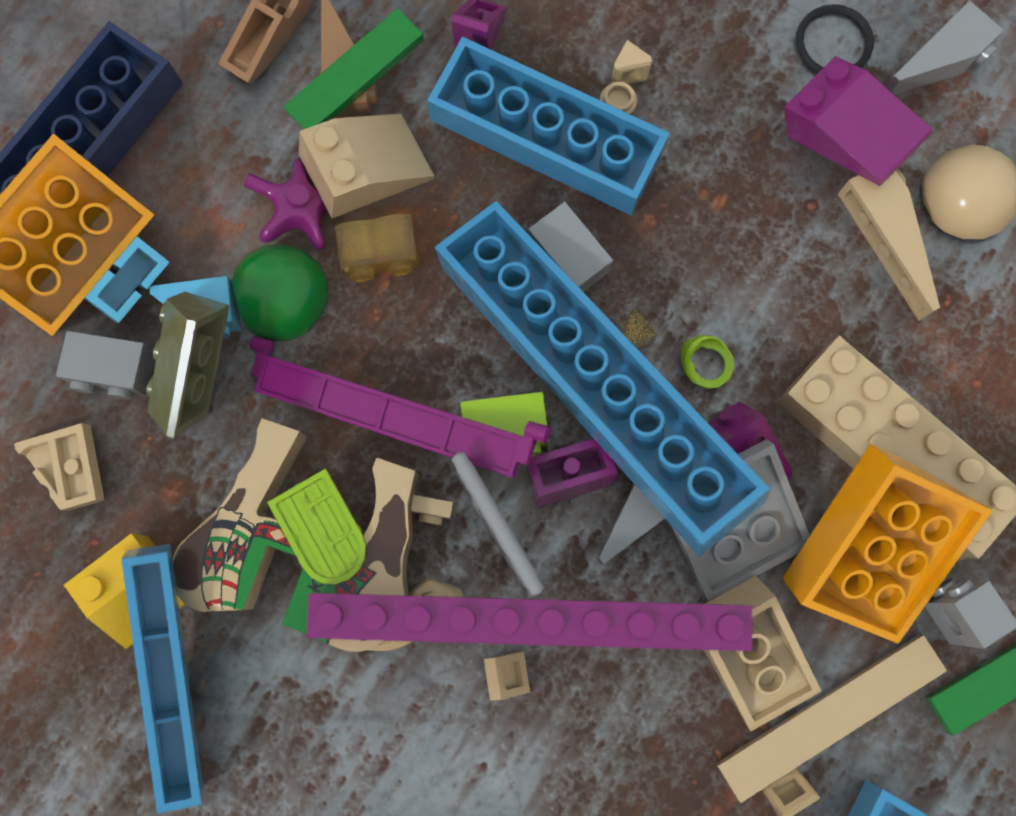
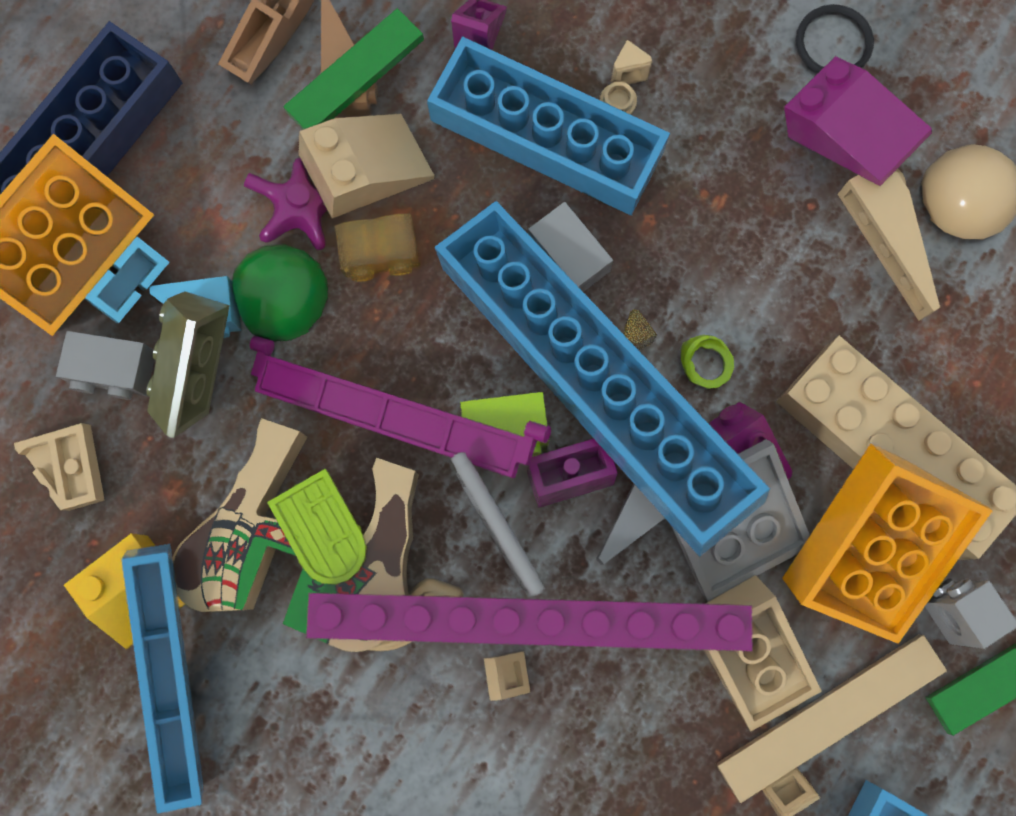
tan plate [410,495,455,526] -> none
light grey slope [886,1,1004,95] -> none

